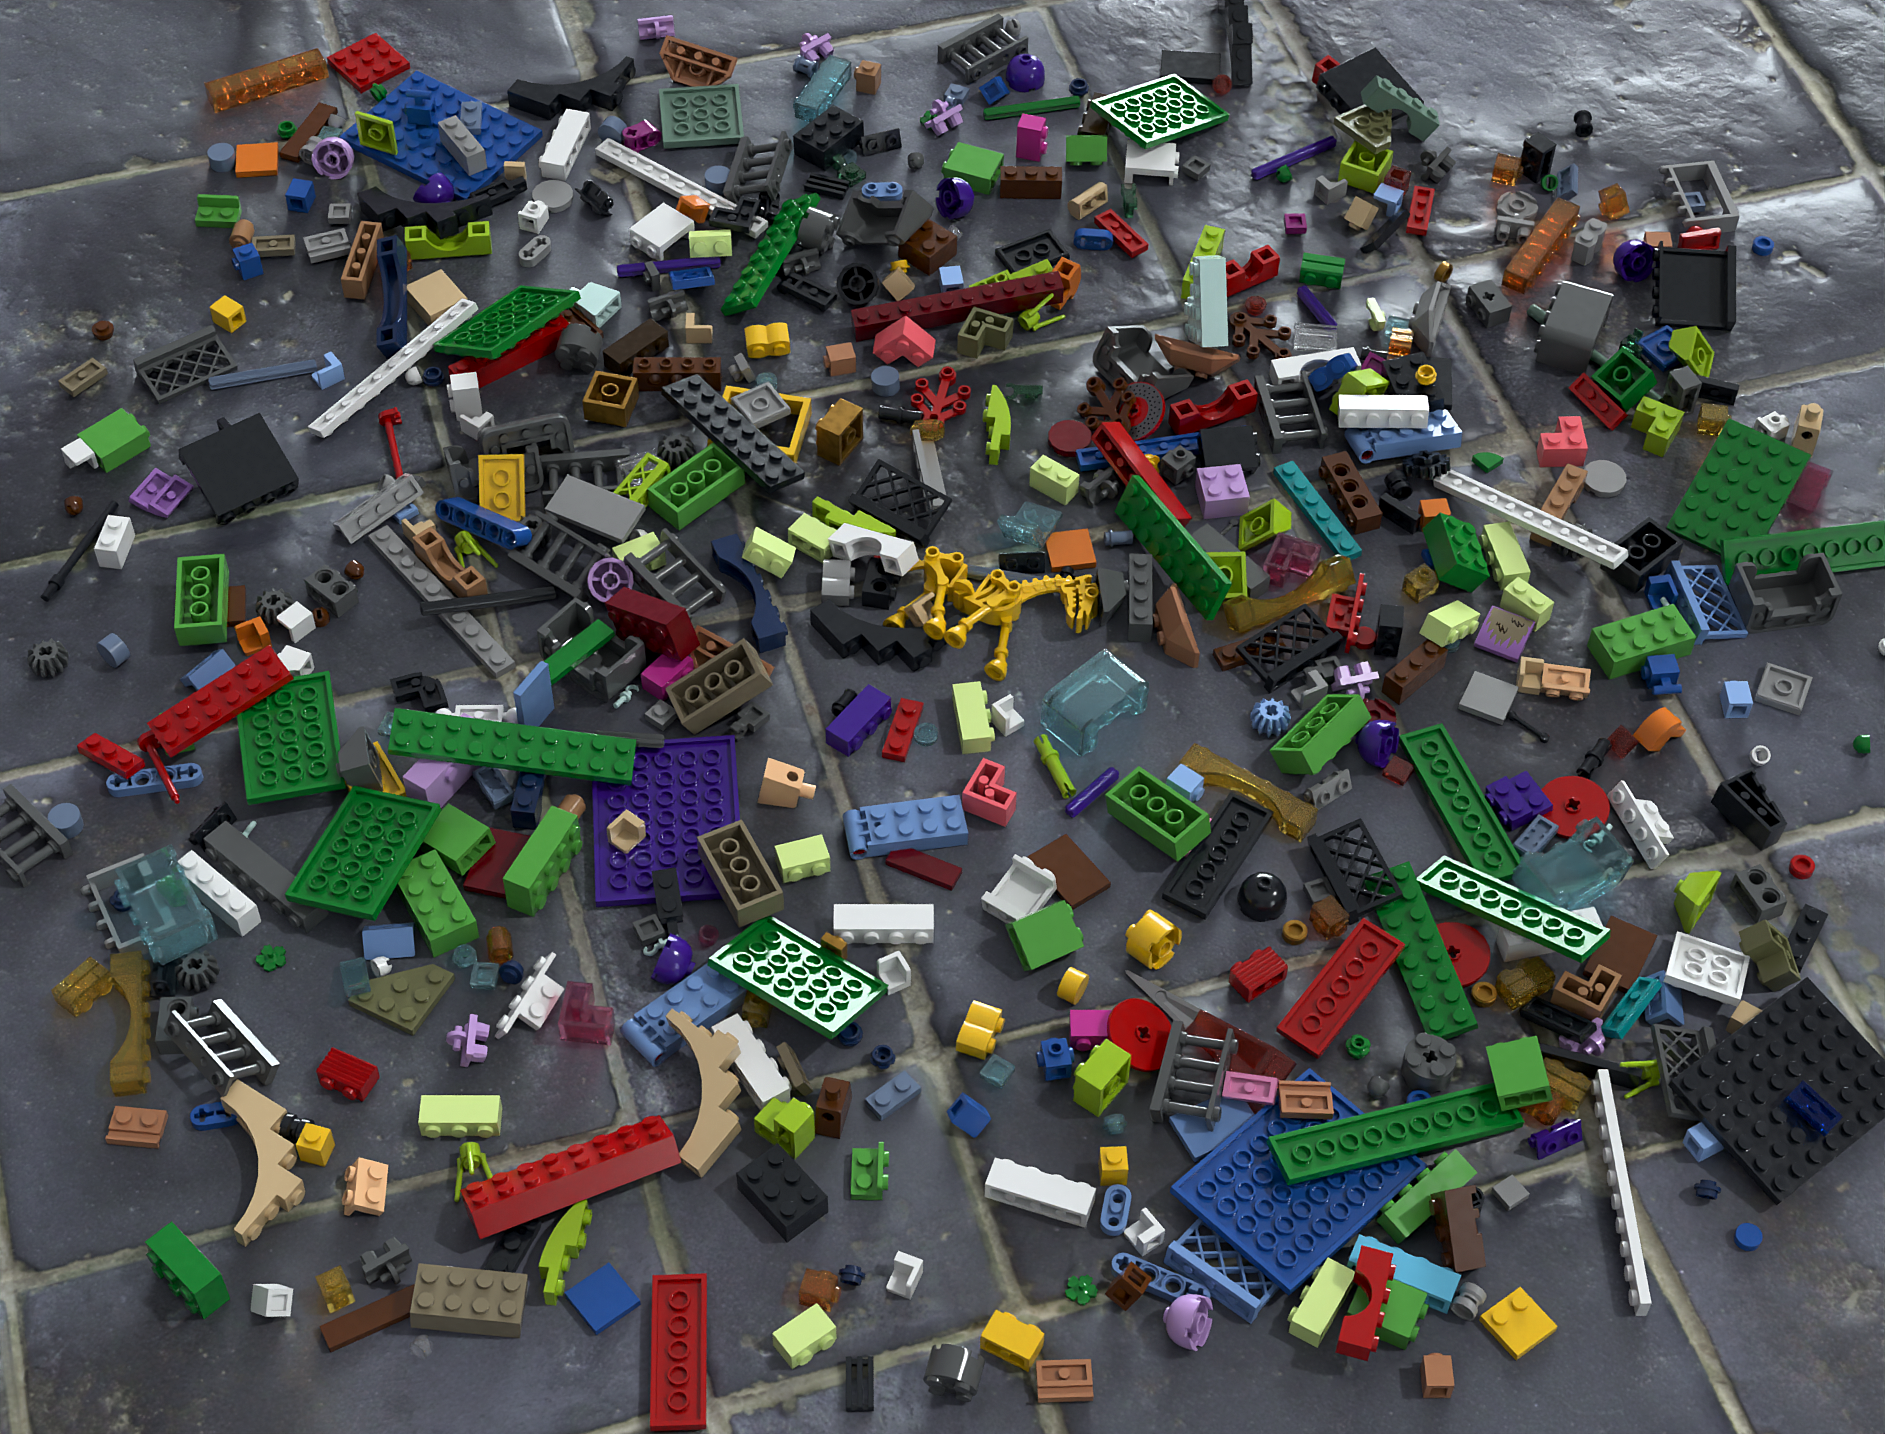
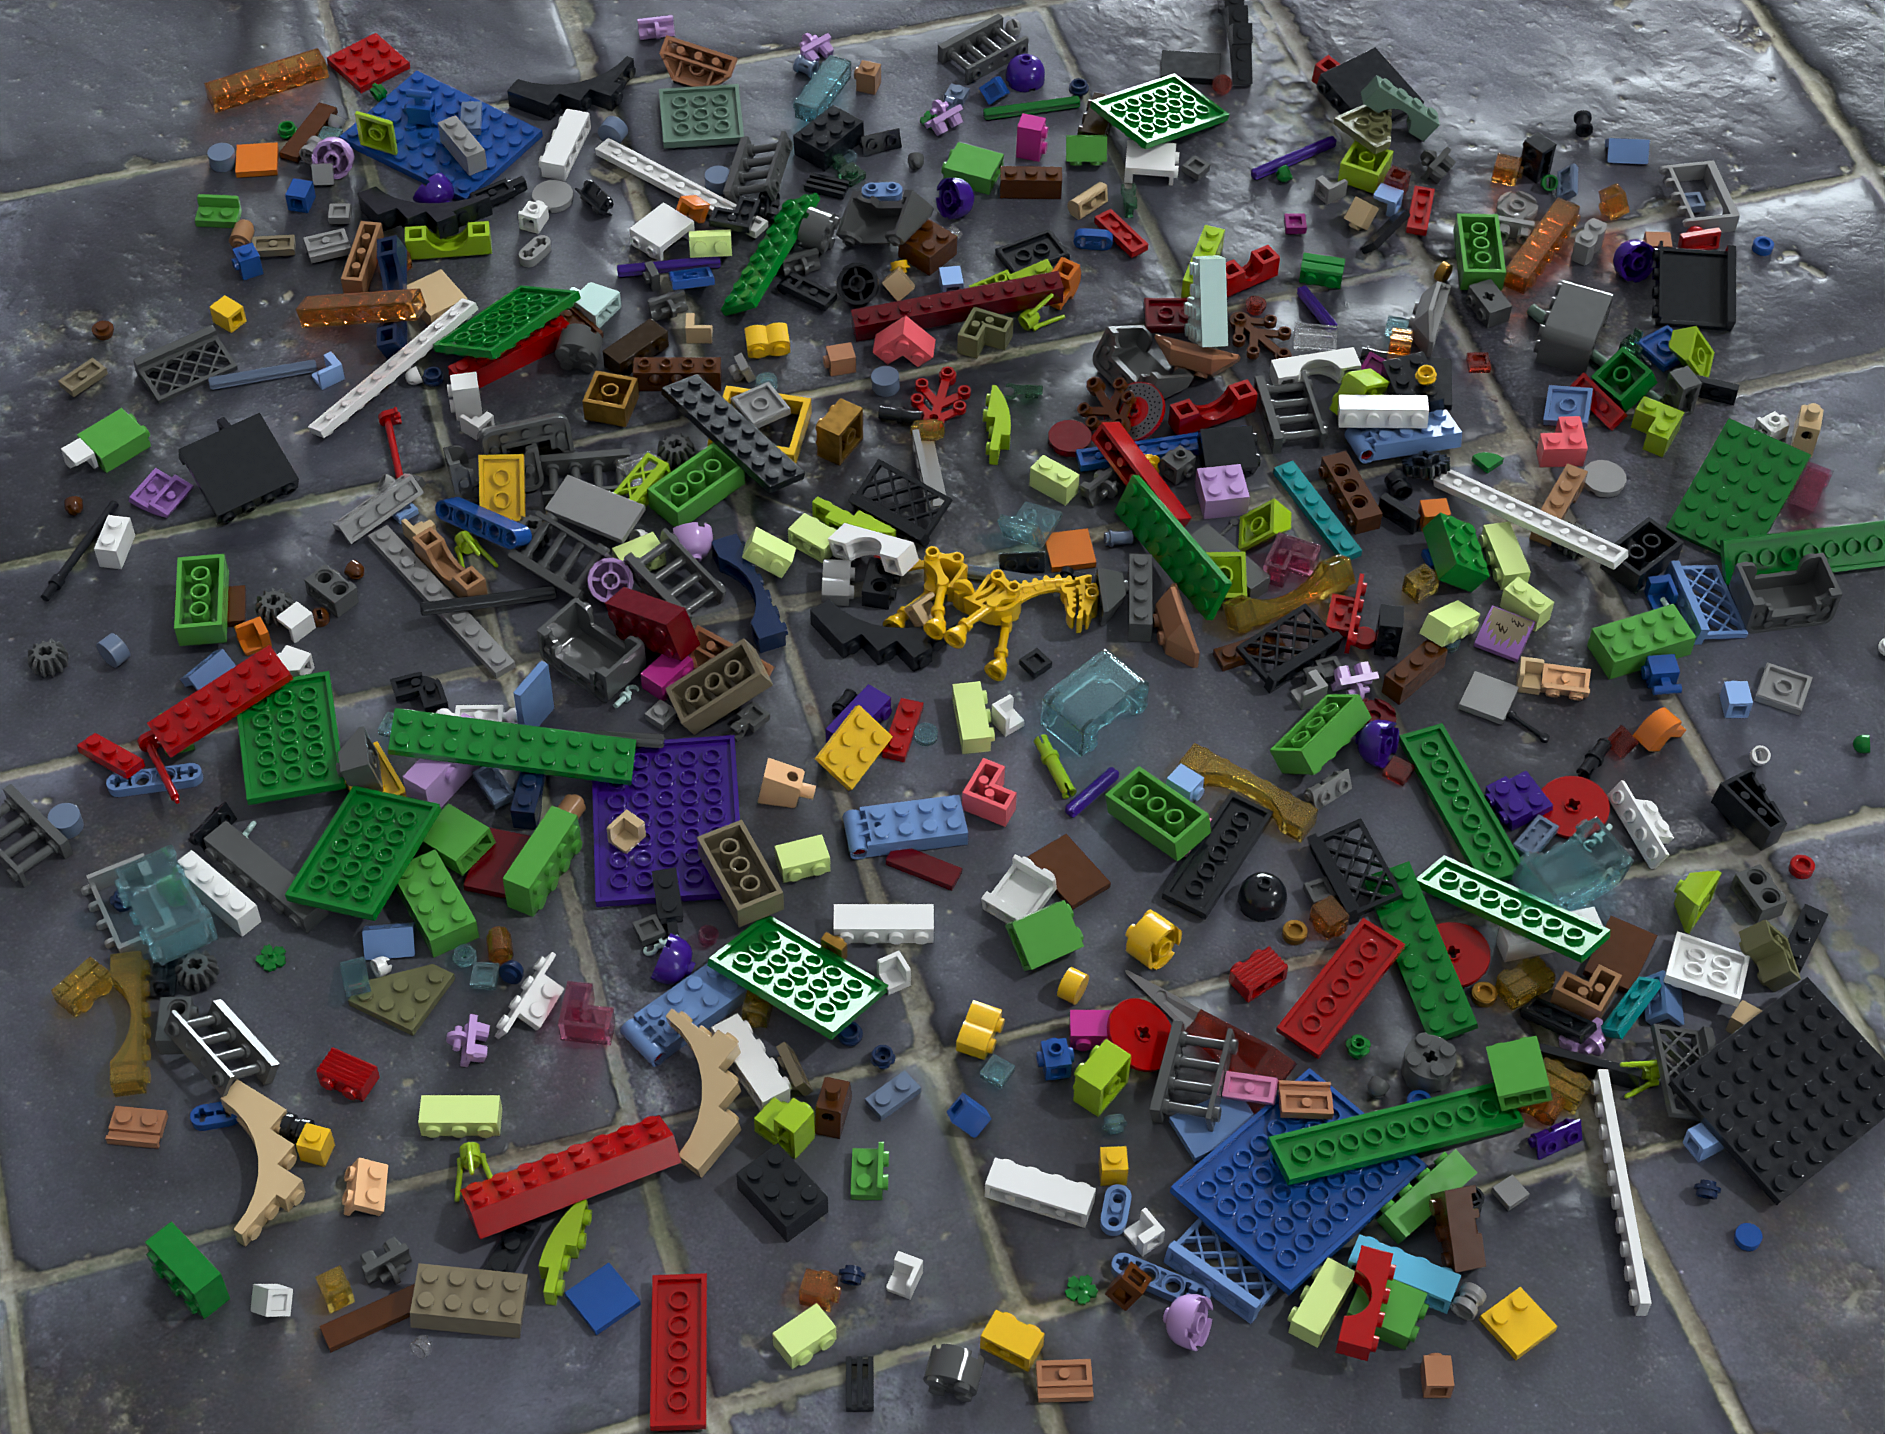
tan tile [504,161,527,180] -> none
green tile [530,619,615,686] -> none
magenta piece [622,120,662,153] -> none
light blue gear [1250,697,1291,738] -> none
blue brick [1308,353,1358,391] -> none
yellowish green plate [1366,298,1386,331] -> none
clear yellow brick [1697,403,1732,436] -> none
clear blue plate [1784,1081,1843,1136] -> none
none -> clear orange brick [296,288,427,328]
none -> light grey tile [311,163,335,185]
none -> lavender cylinder [673,522,713,562]
none -> yellow plate [815,705,893,791]
none -> black plate [1019,648,1052,679]
none -> dark red tile [1144,298,1188,333]
none -> bright green brick [1453,213,1506,291]
none -> clear red tile [1466,352,1491,373]
none -> medium blue plate [1543,385,1593,428]
none -> medium blue panel [1605,138,1650,164]

